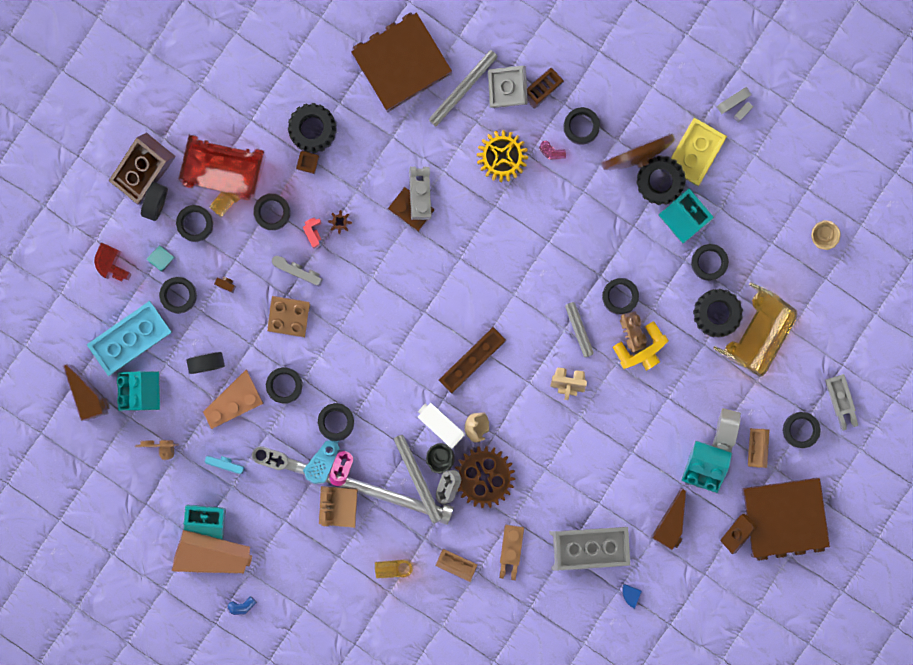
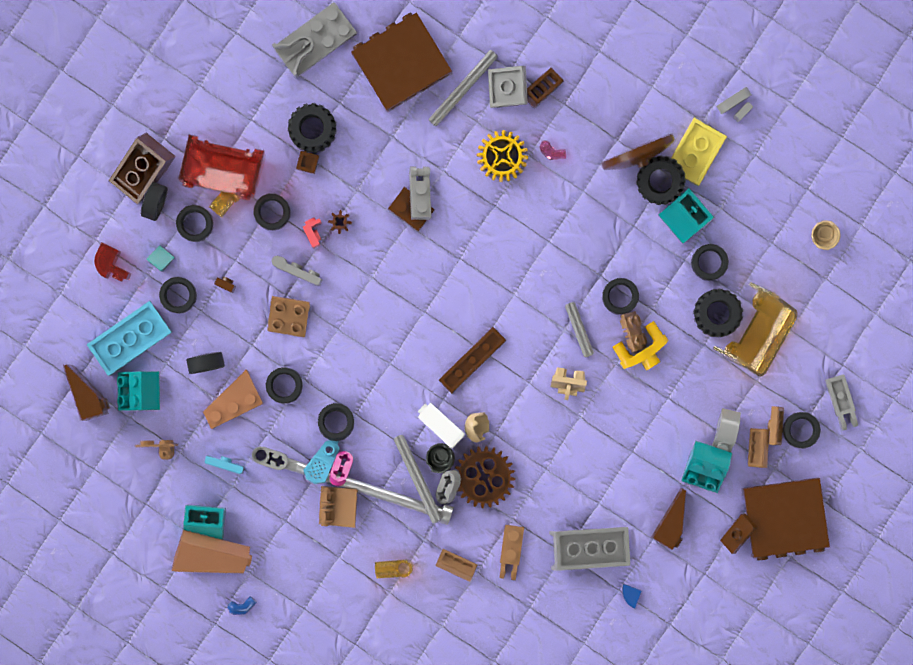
black tyre [563,107,600,145] -> none
none -> light grey plate [272,2,357,78]
none -> medium nougat plate [768,406,784,445]

